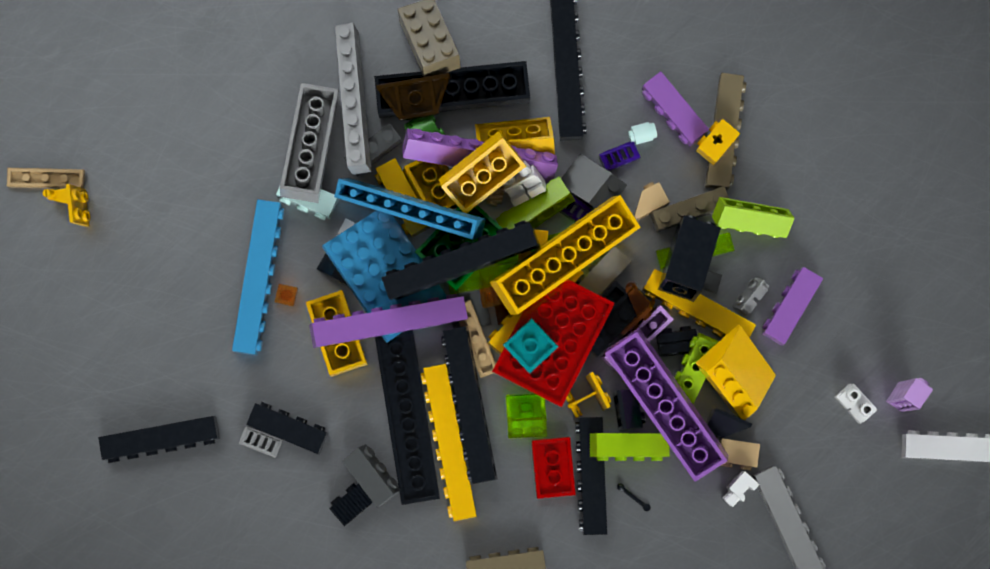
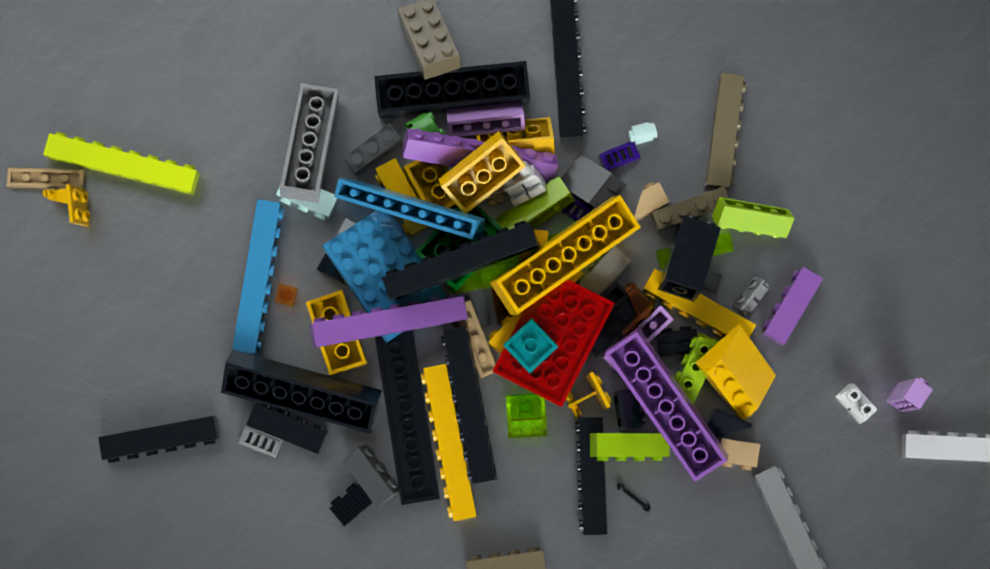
light grey brick [335,23,372,175] -> none
dark brown wing [376,73,450,121] -> none
clear orange plate [479,287,503,308] -> none
red plate [531,437,576,499] -> none
medium lavender brick [642,71,709,147] -> none
yellow brick [696,119,740,166] -> none
white hips [722,470,760,507] -> none
none -> neon yellow brick [43,132,200,195]
none -> black brick [221,349,382,433]
none -> lavender brick [447,102,525,137]

